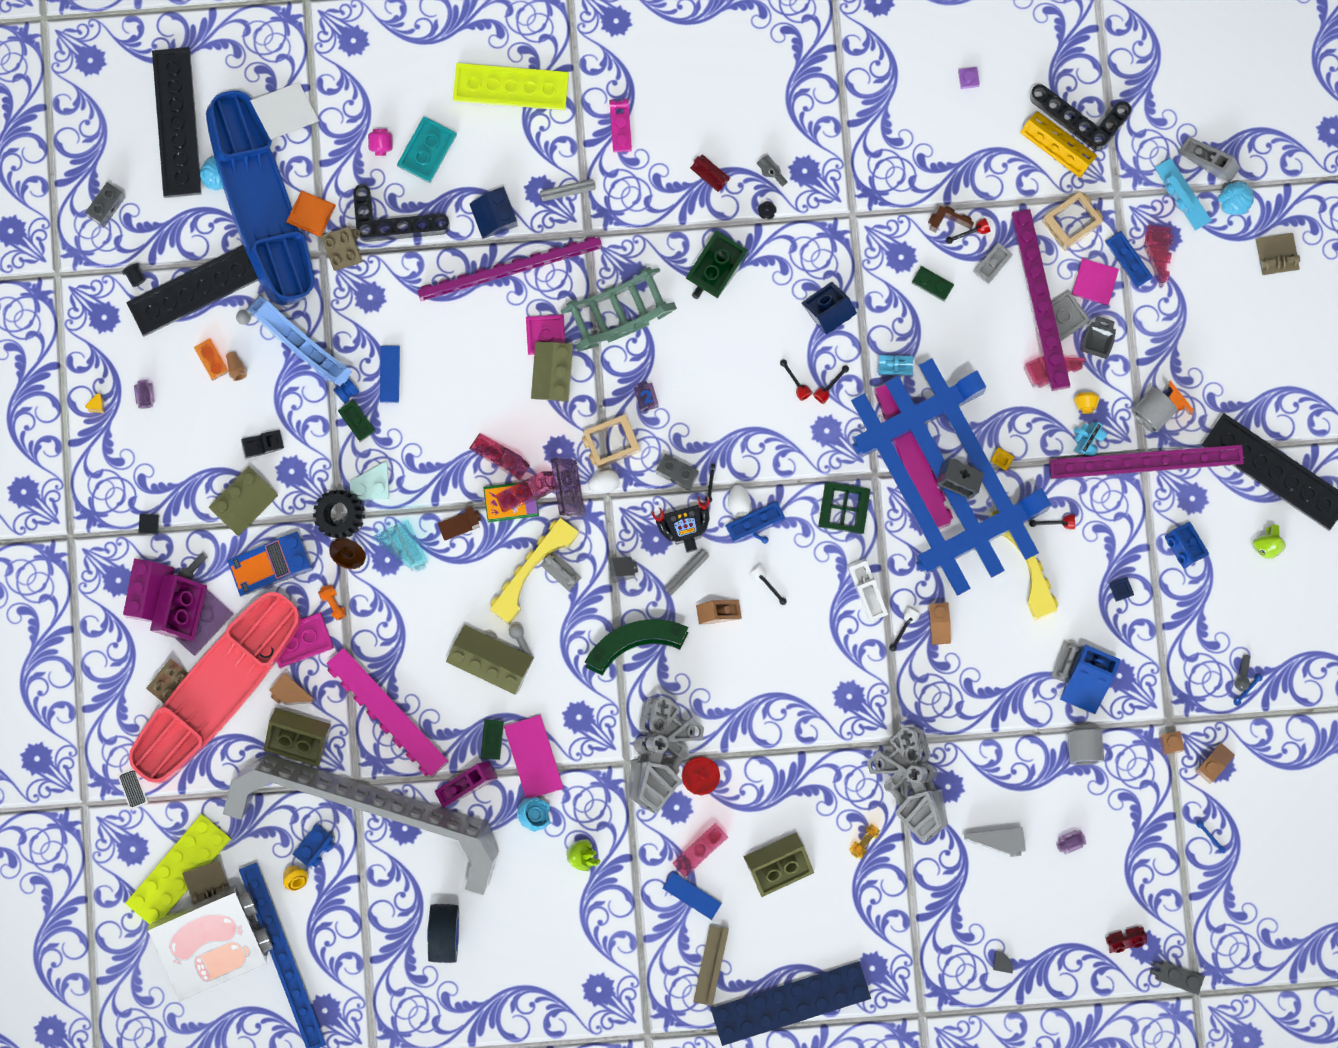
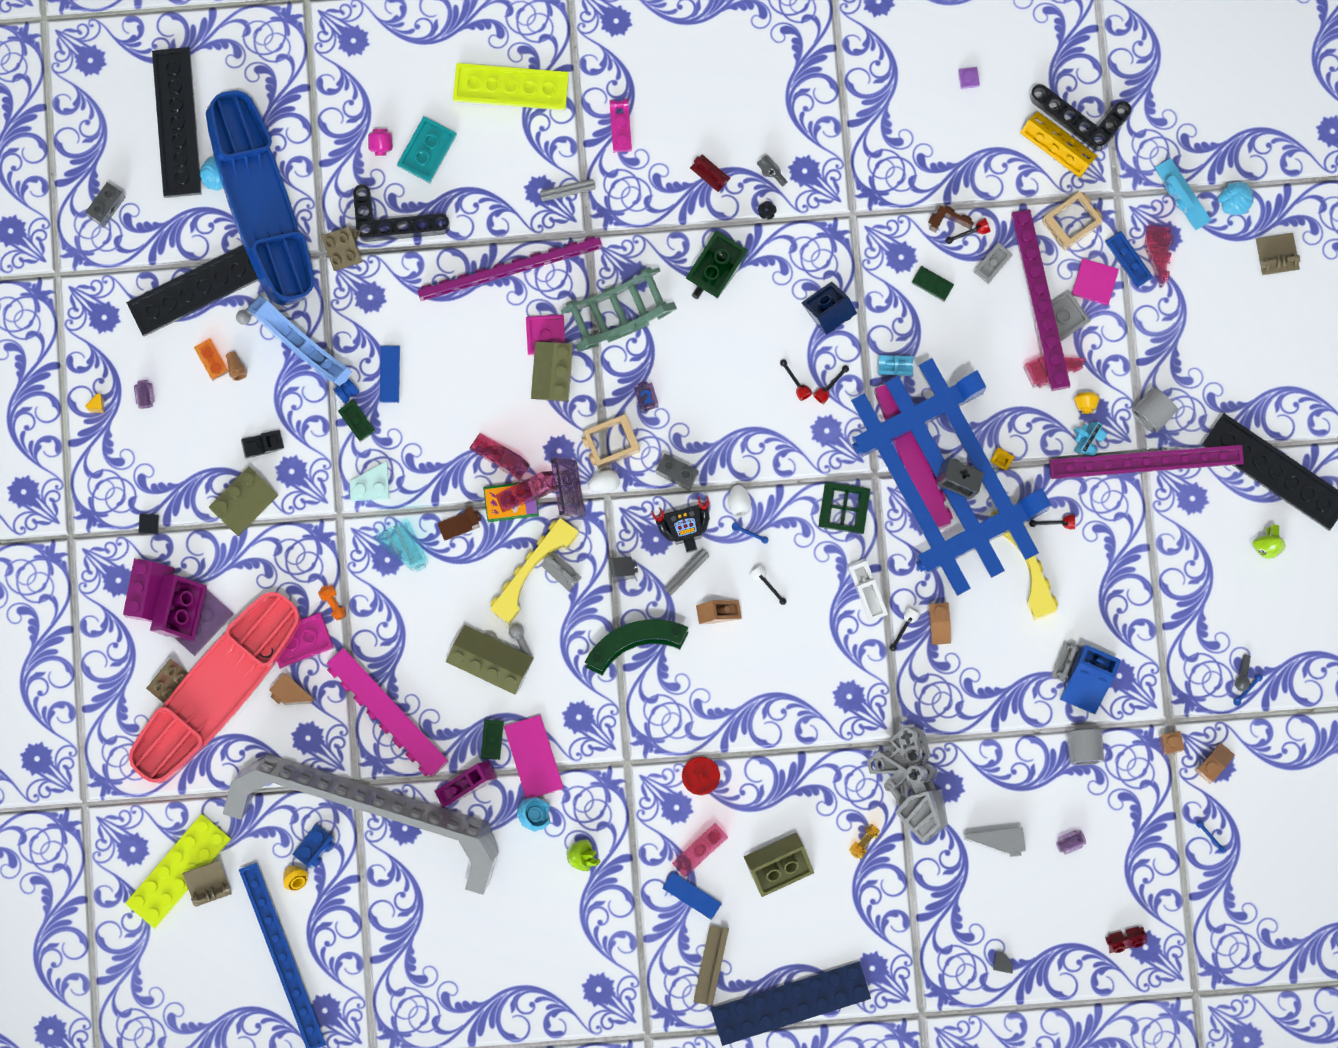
sticker [117,768,148,810] -> none
black bush [122,263,146,288] -> none
brick [148,886,274,1002] -> none
dark grey bar [178,552,208,580] -> none
slope [227,531,312,597] -> none
white sticker [250,82,319,139] -> none
olive slope [264,708,331,767] -> none
orange piece [286,190,336,237] -> none
black tyre [313,490,365,538] -> none
reddish brown dish [329,538,366,569] -> none
black wheel [427,904,459,963] -> none
dark blue slope [469,186,518,239] -> none
light grey piece [629,697,704,813] -> none
black hinge [705,464,715,503] -> none
blue tile [725,501,785,543] -> none
dark grey piece [1082,316,1116,359] -> none
dark blue tile [1109,577,1134,602] -> none
dark grey hinge [1150,961,1205,995] -> none
blue bracket [1165,521,1209,569] -> none
orange piece [1168,380,1194,415] -> none
light grey slope [1179,137,1240,183] -> none

